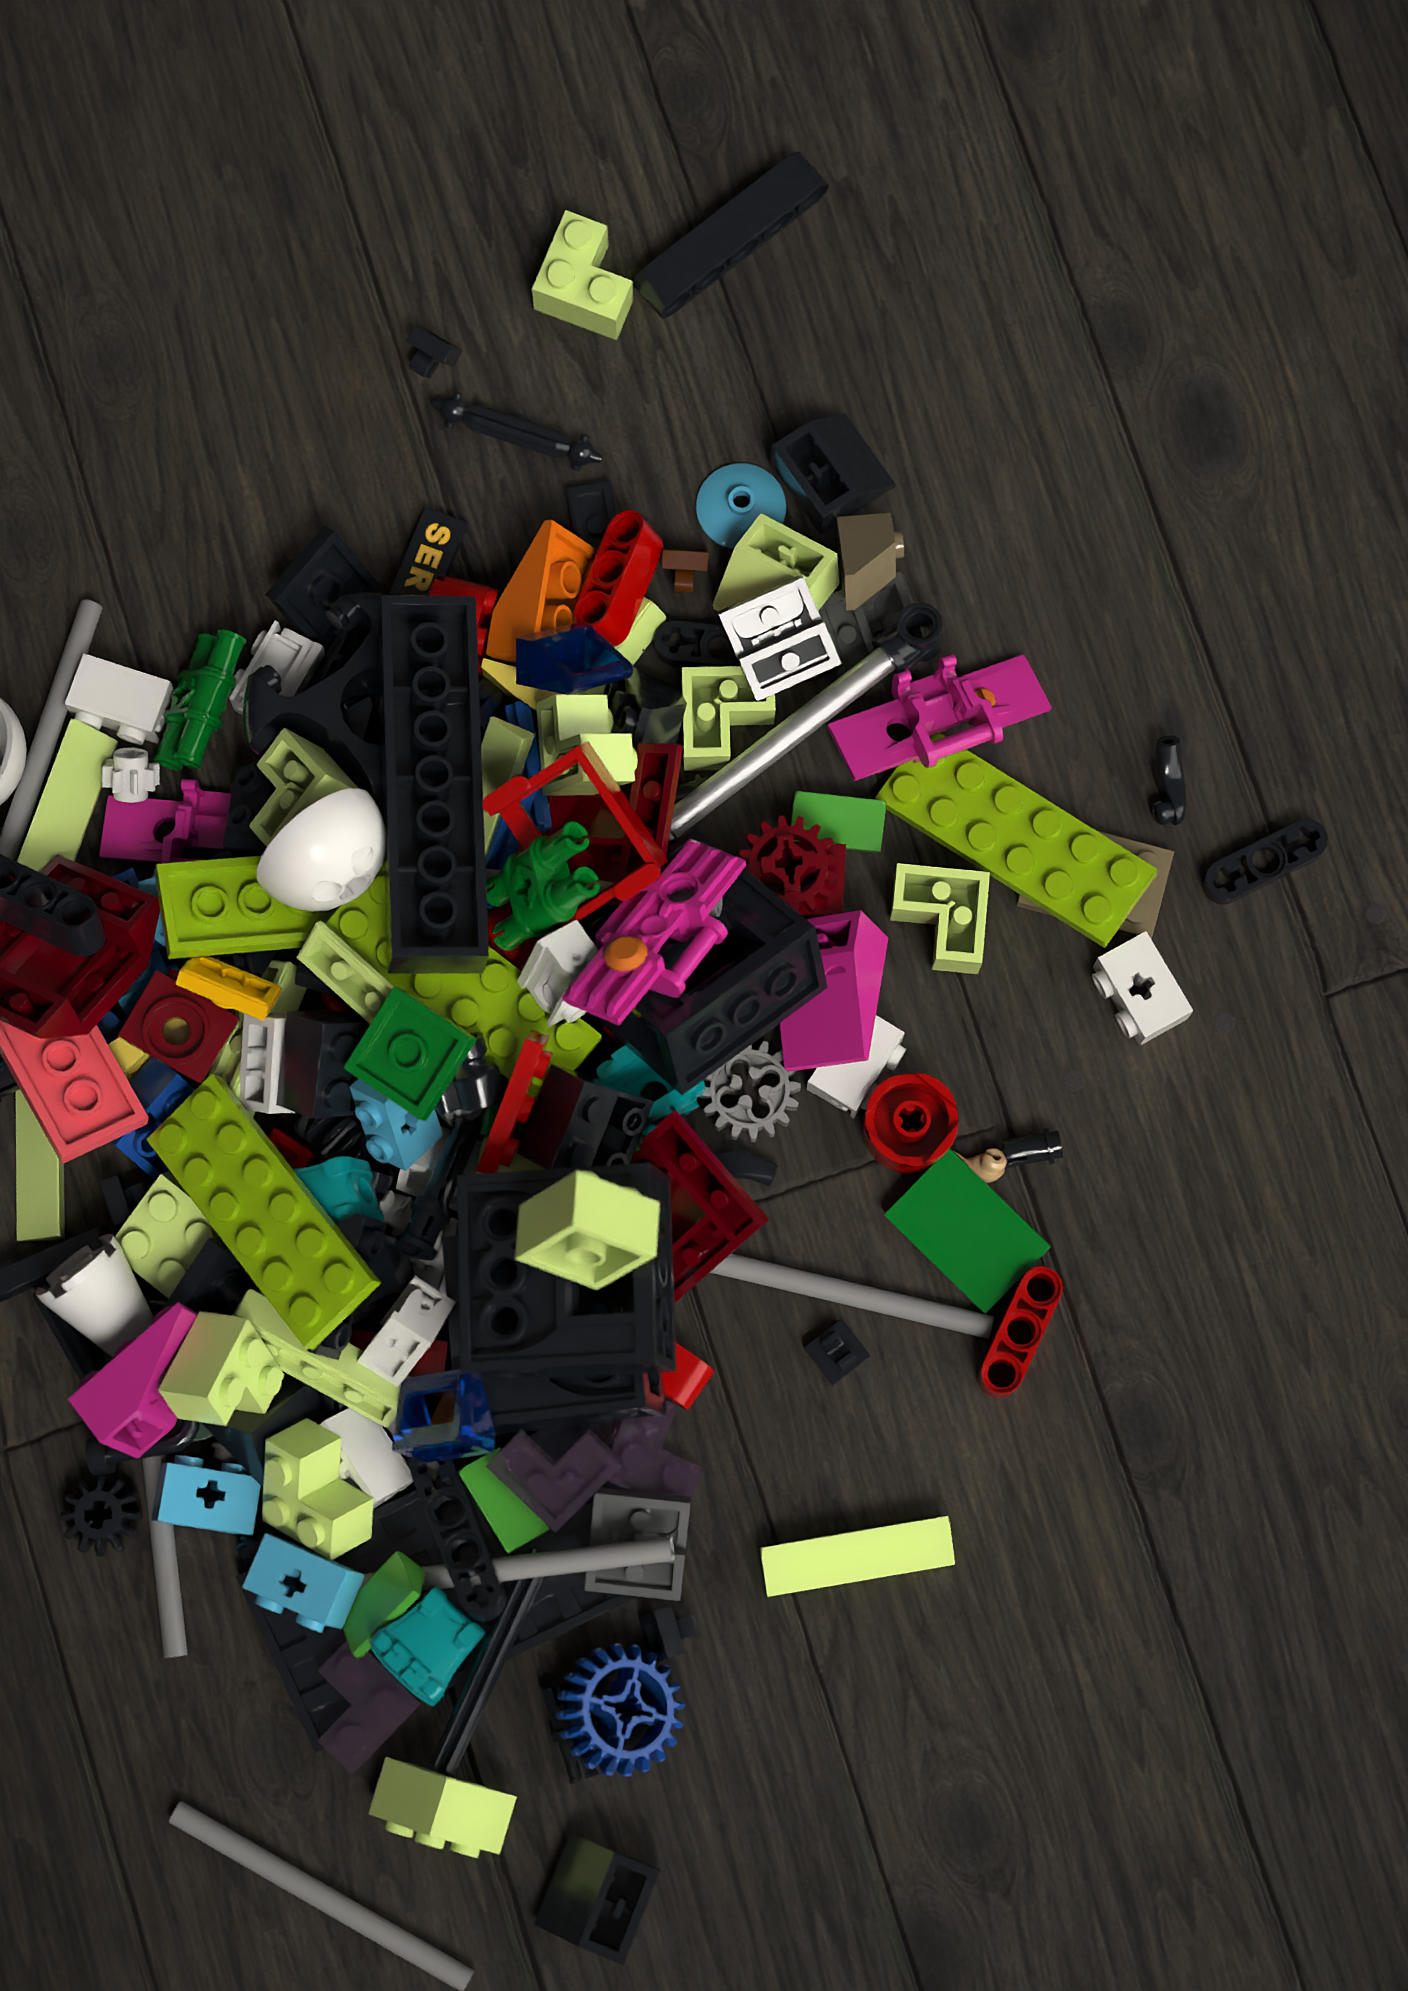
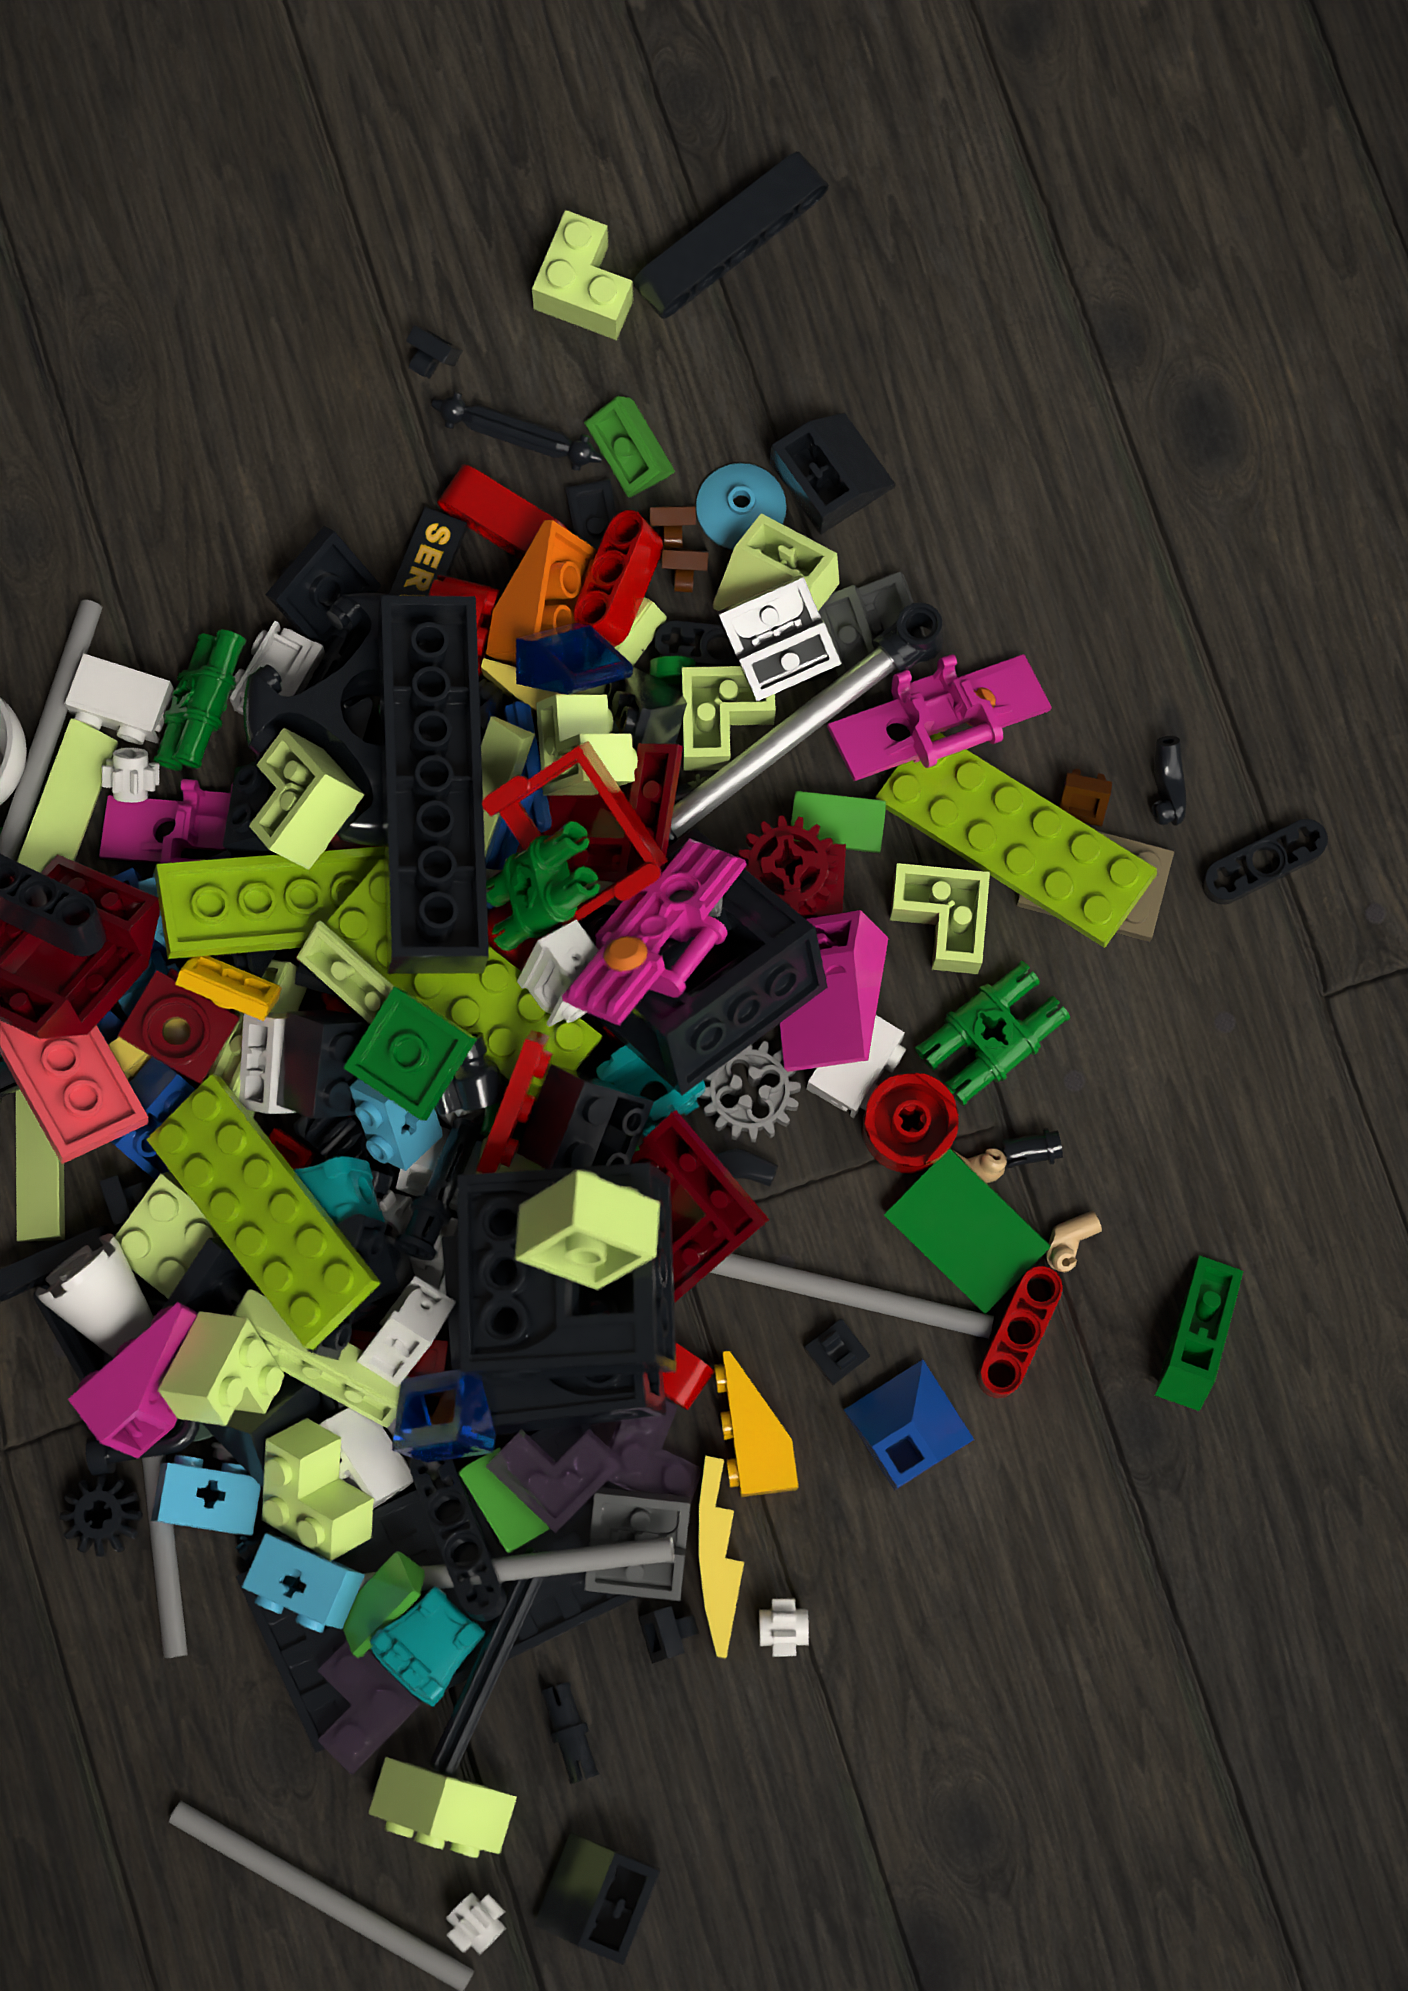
white piece [257,788,386,911] -> none
blue gear [555,1643,686,1777] -> none
yellowish green slope [759,1516,955,1597] -> none
dark tan slope [837,513,904,611] -> none
white brick [1092,931,1193,1046] -> none
none -> red beam [437,465,569,561]
none -> white gear [446,1892,506,1955]
none -> bright green slope [584,396,675,497]
none -> reddish brown tile [650,506,696,548]
none -> green tile [650,656,696,685]
none -> light yellow slope [698,1456,744,1659]
none -> yellow slope [714,1351,798,1497]
none -> white gear [759,1598,809,1656]
none -> blue slope [843,1360,975,1491]
none -> green pin [915,961,1070,1106]
none -> tan arm [1046,1210,1102,1272]
none -> reddish brown tile [1059,768,1112,826]
none -> green slope [1155,1255,1244,1411]

